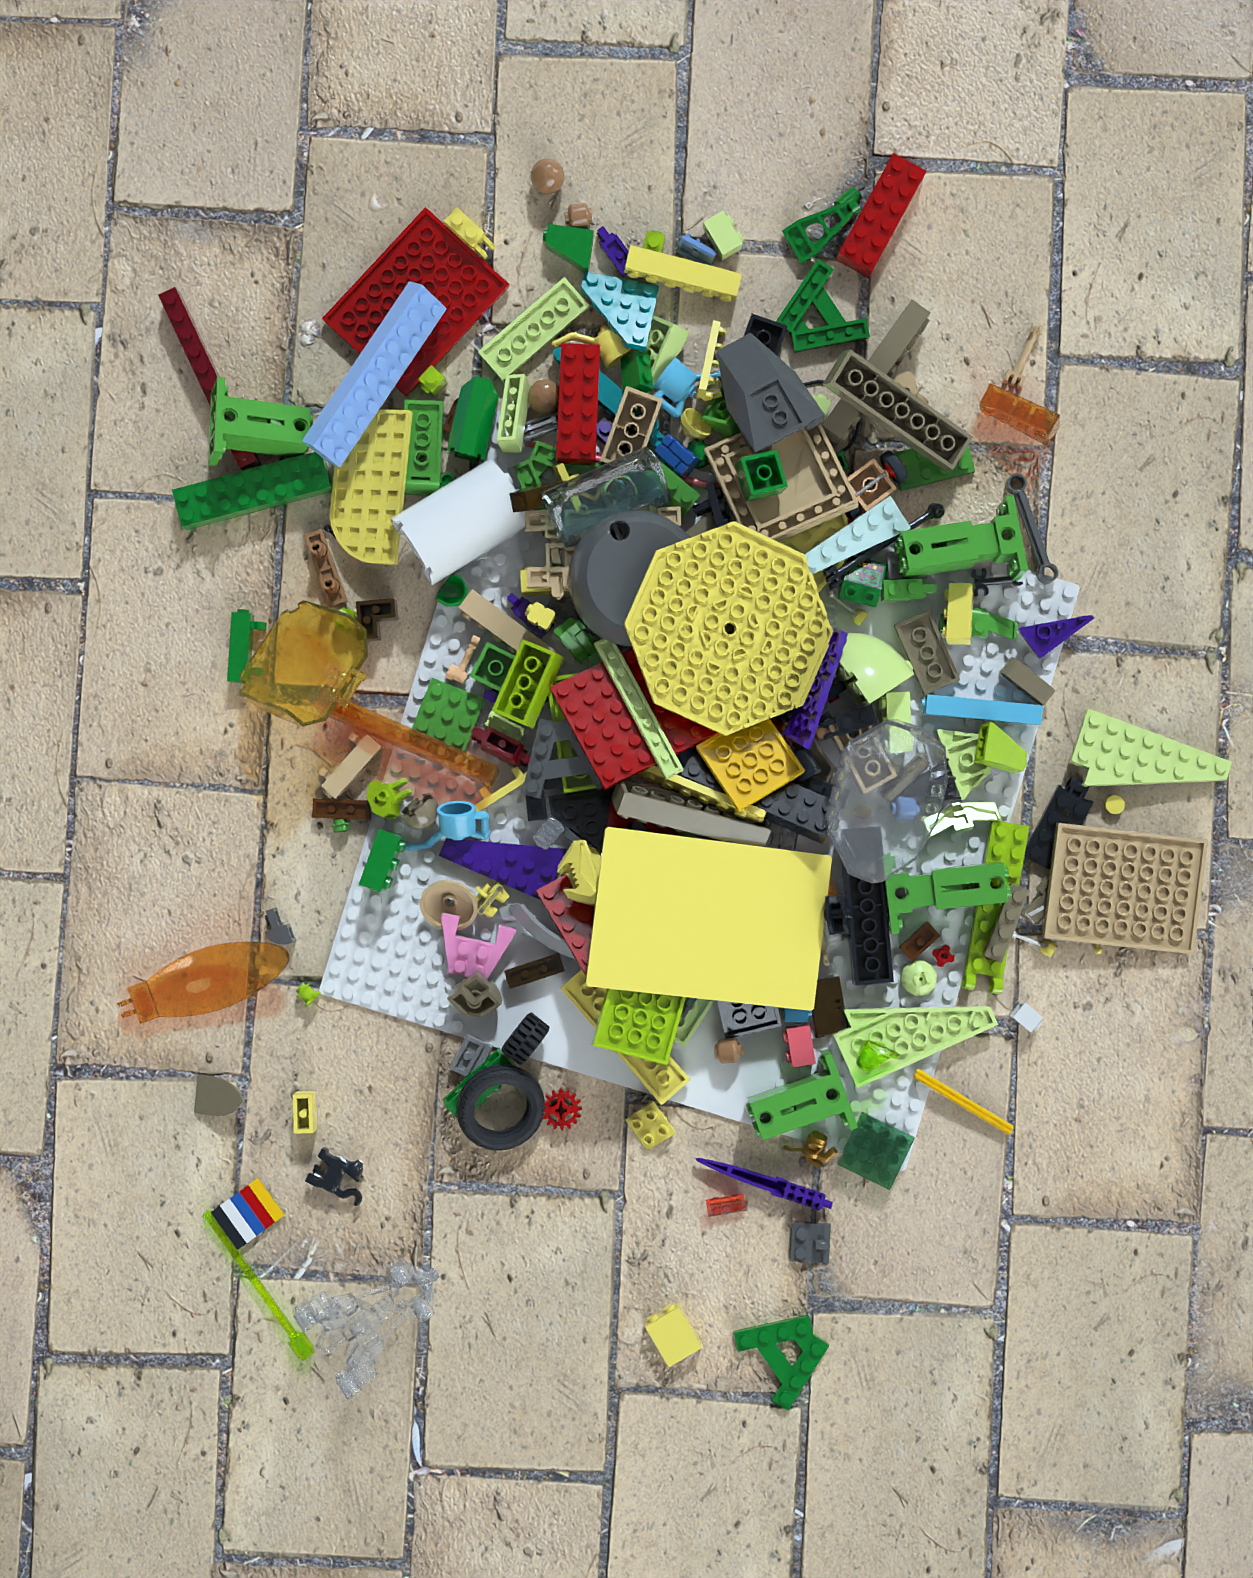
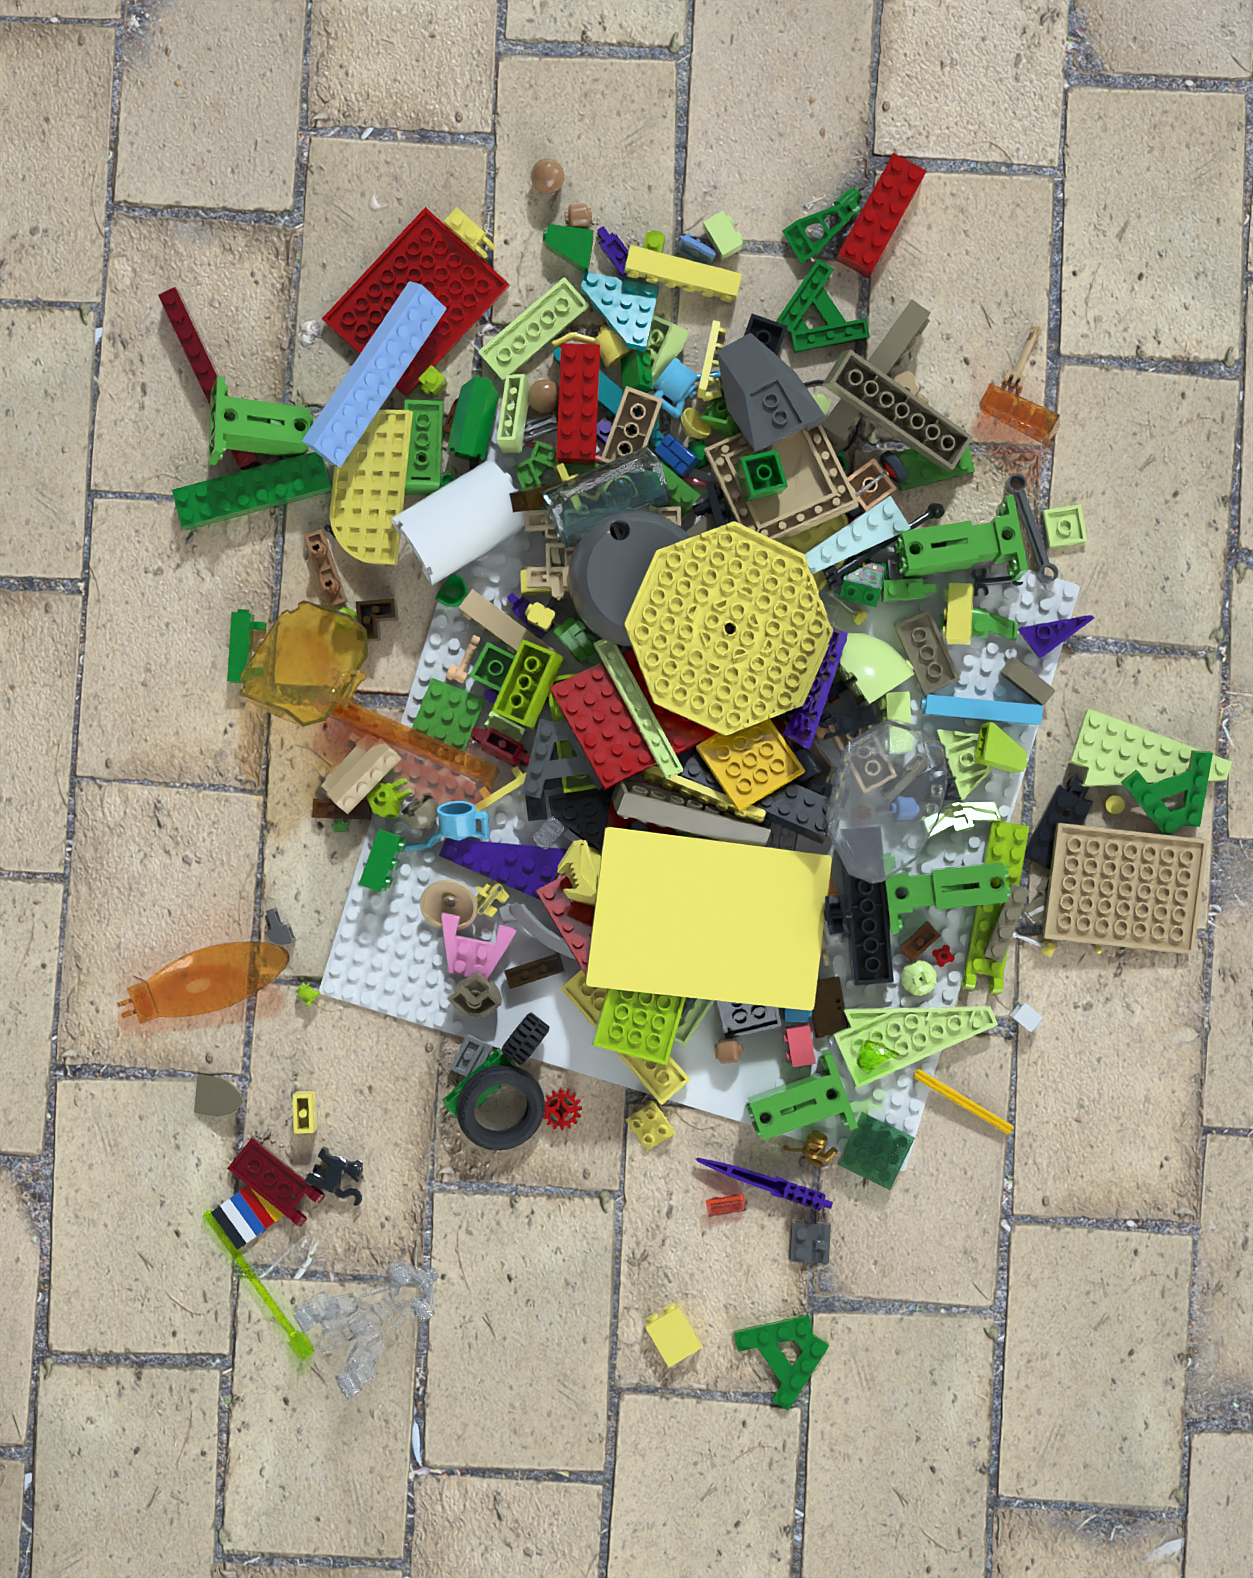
none -> dark red hinge [227,1137,326,1227]
none -> tan brick [327,738,401,814]
none -> yellowish green tile [1042,504,1087,549]
none -> green plate [1121,750,1213,835]

